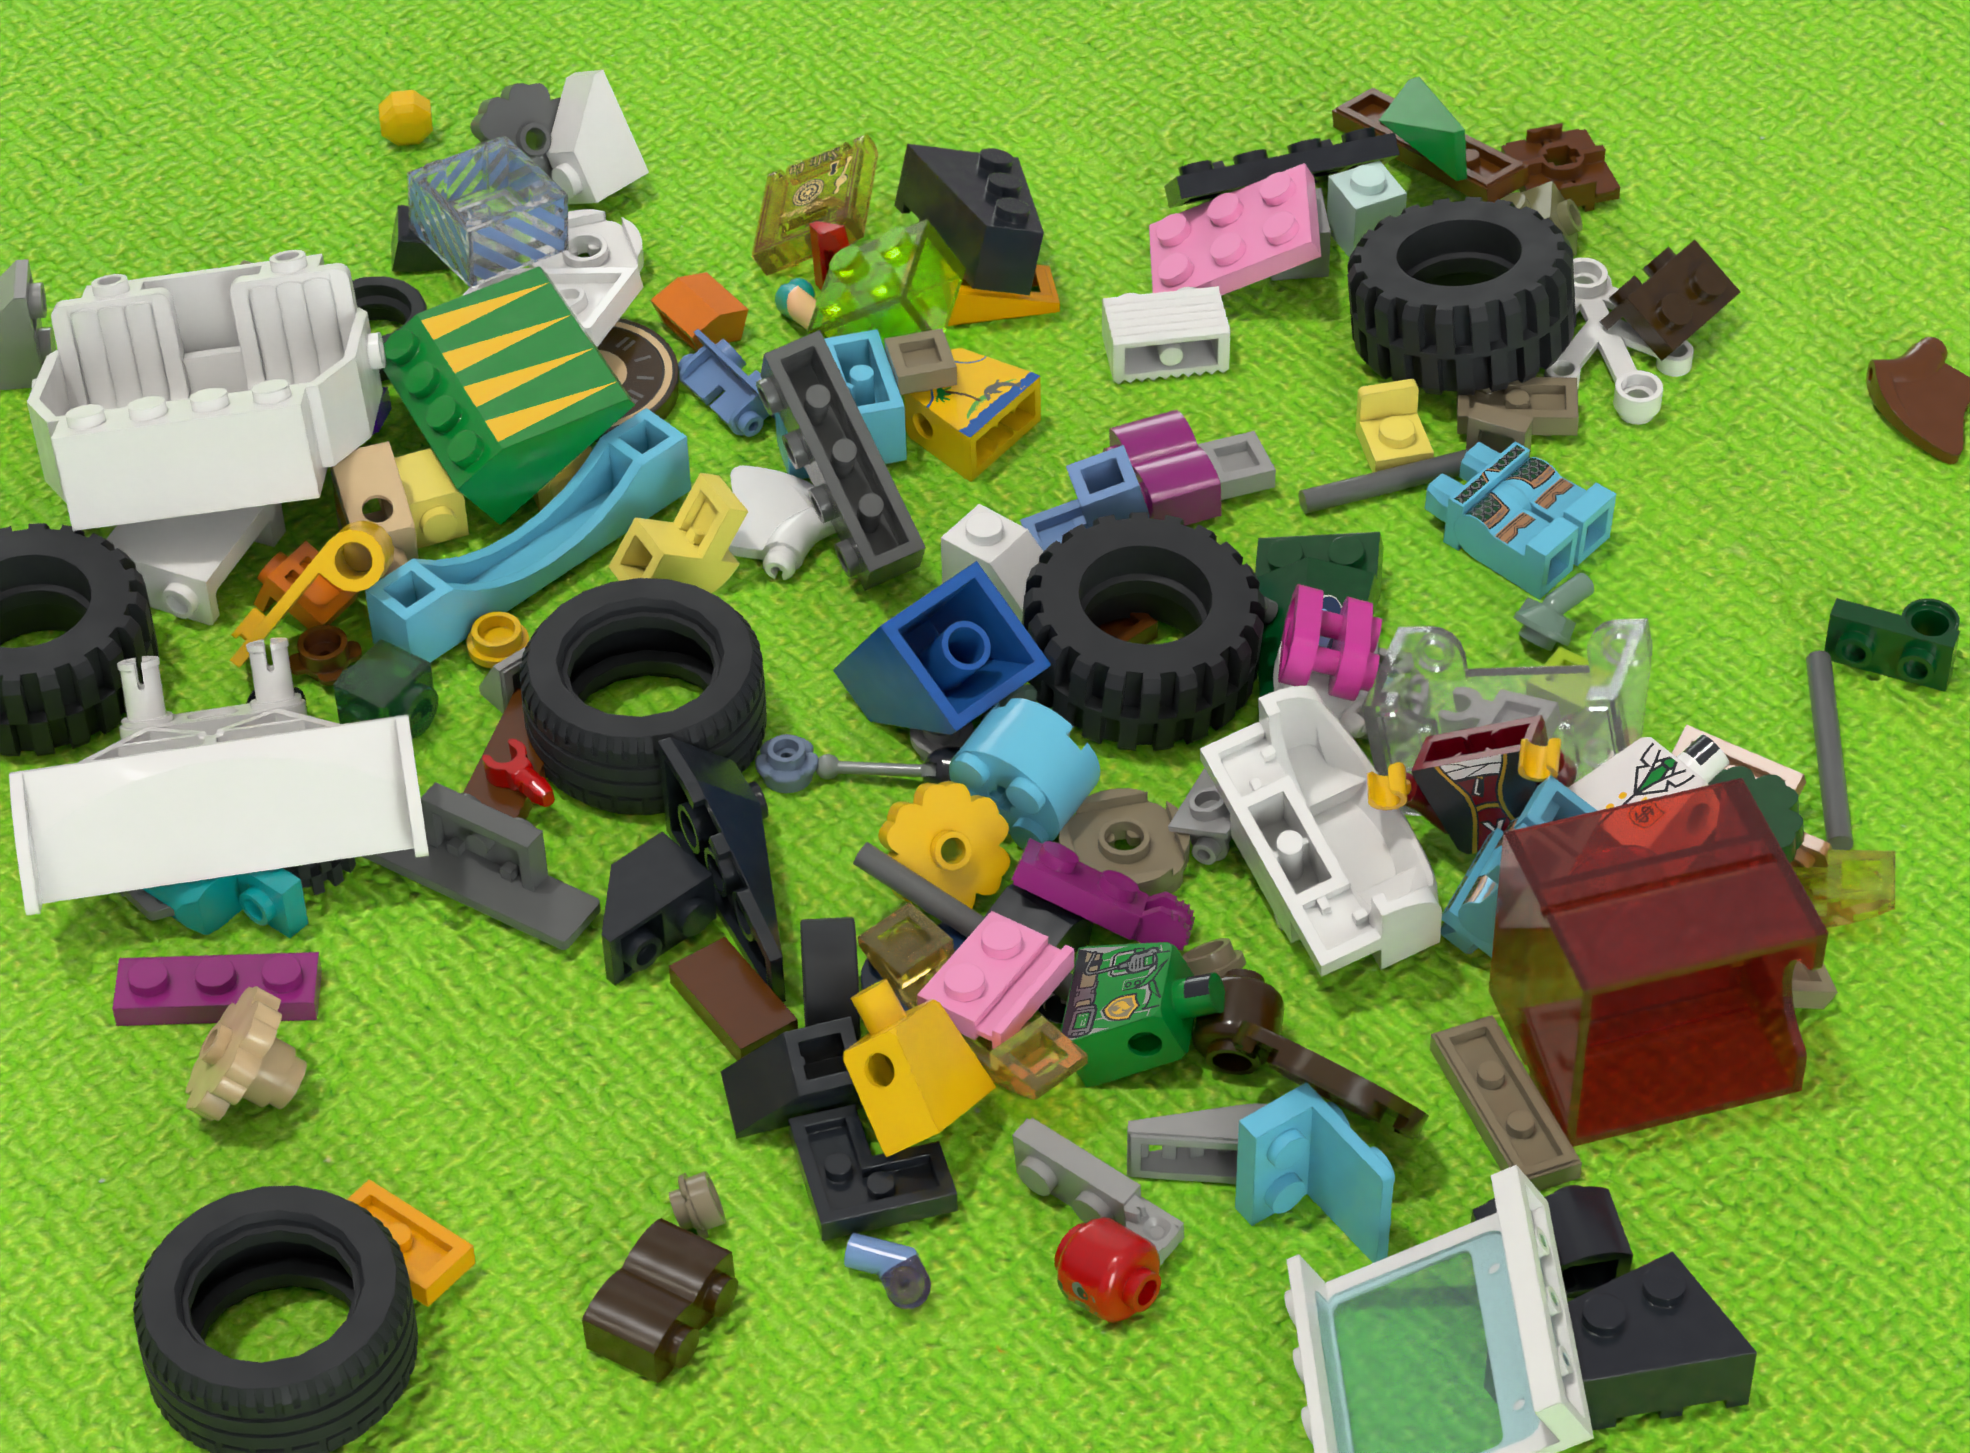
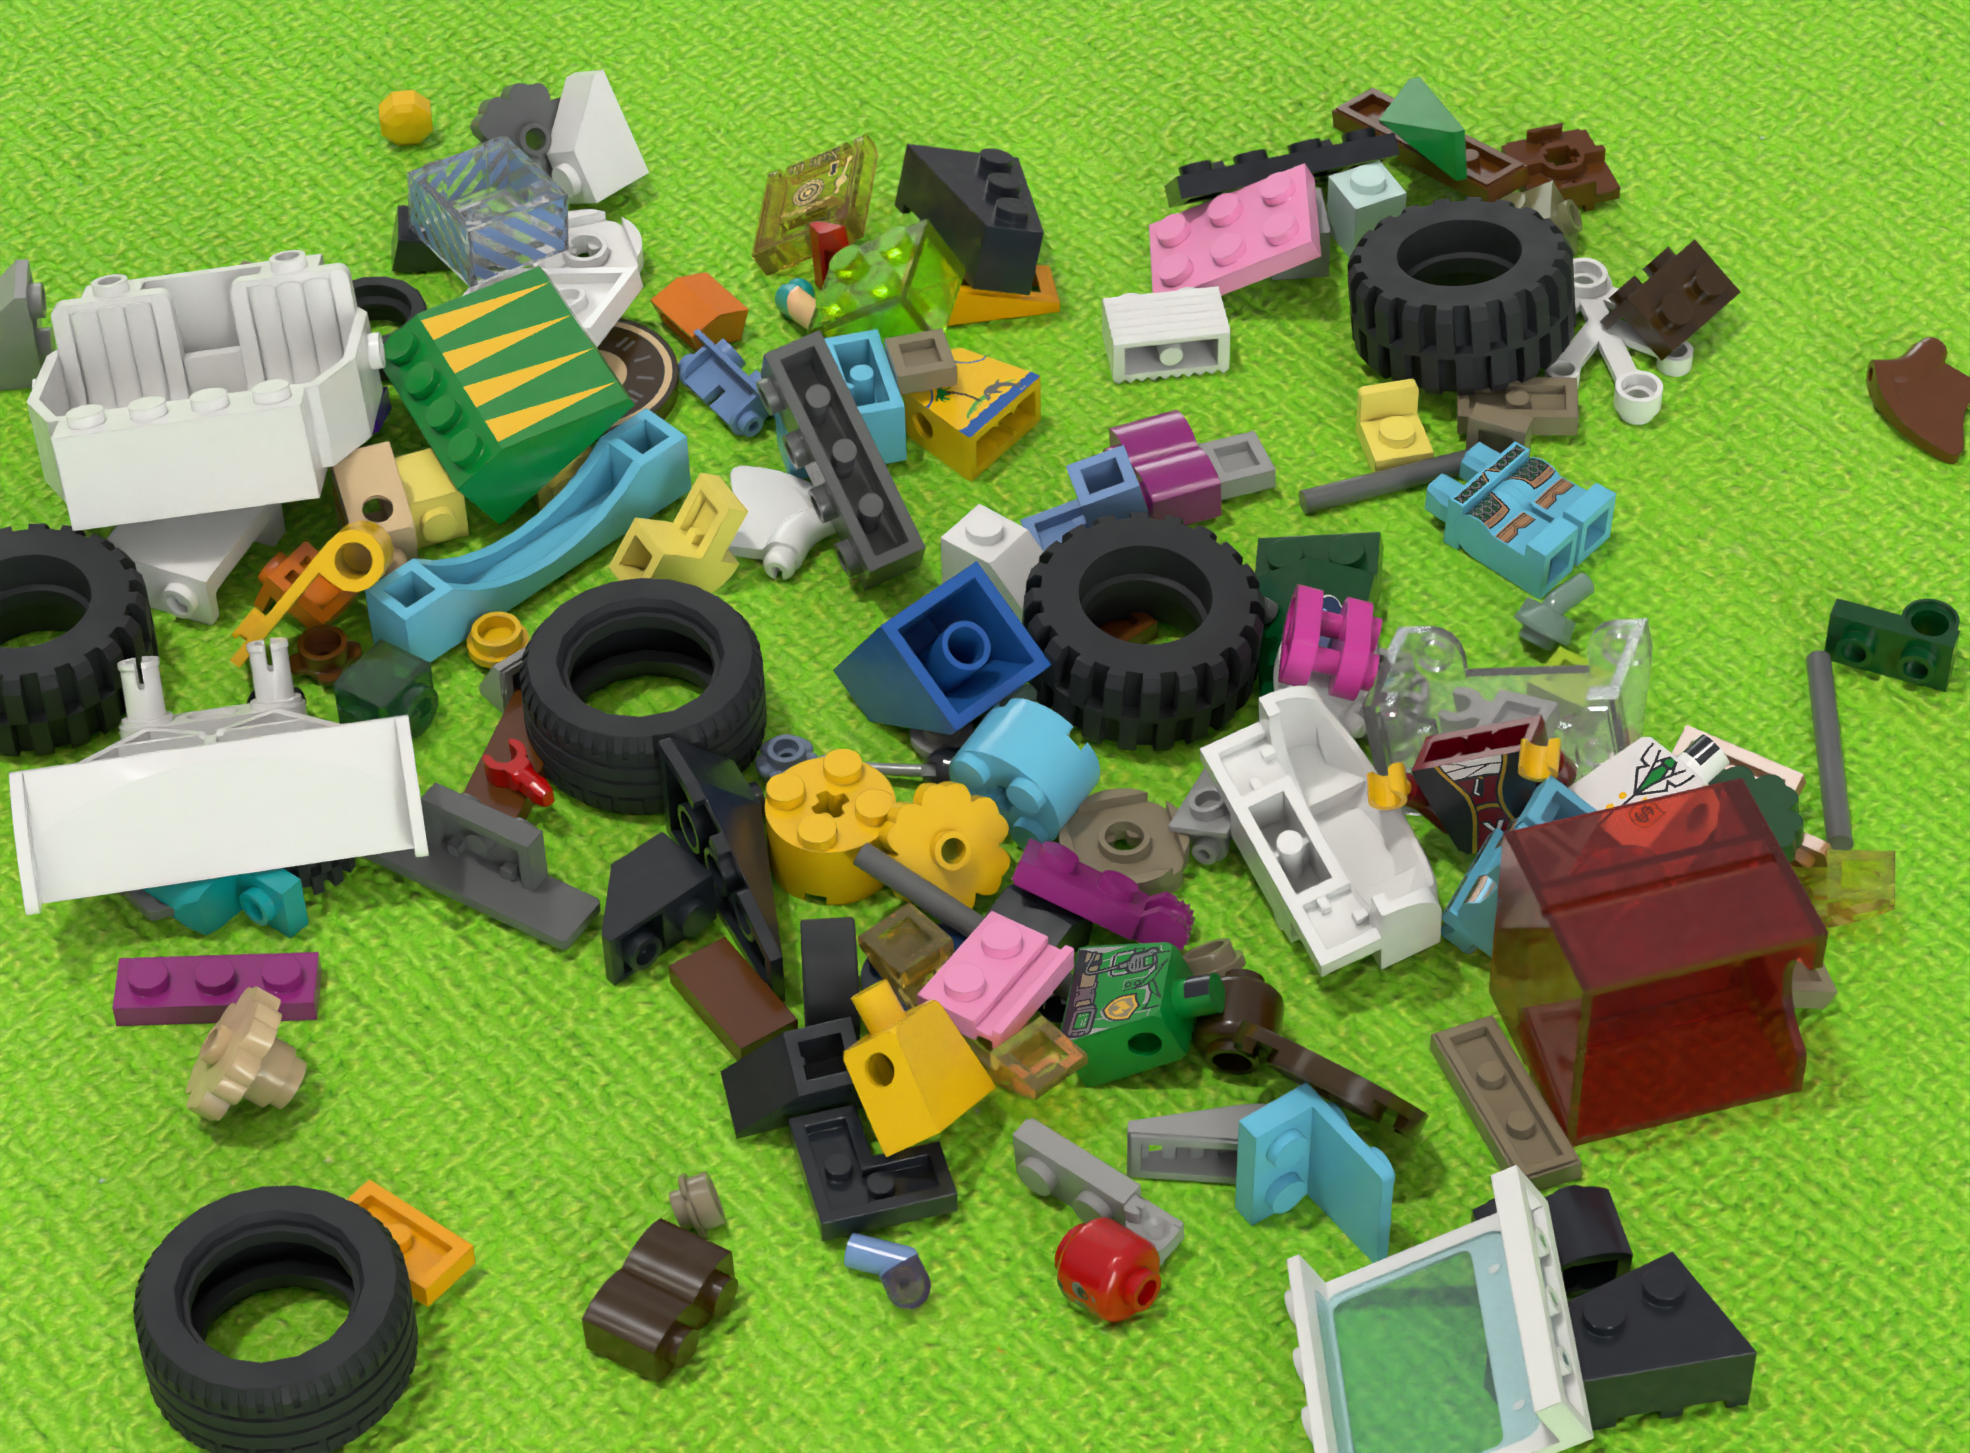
none -> yellow brick [765,749,896,905]

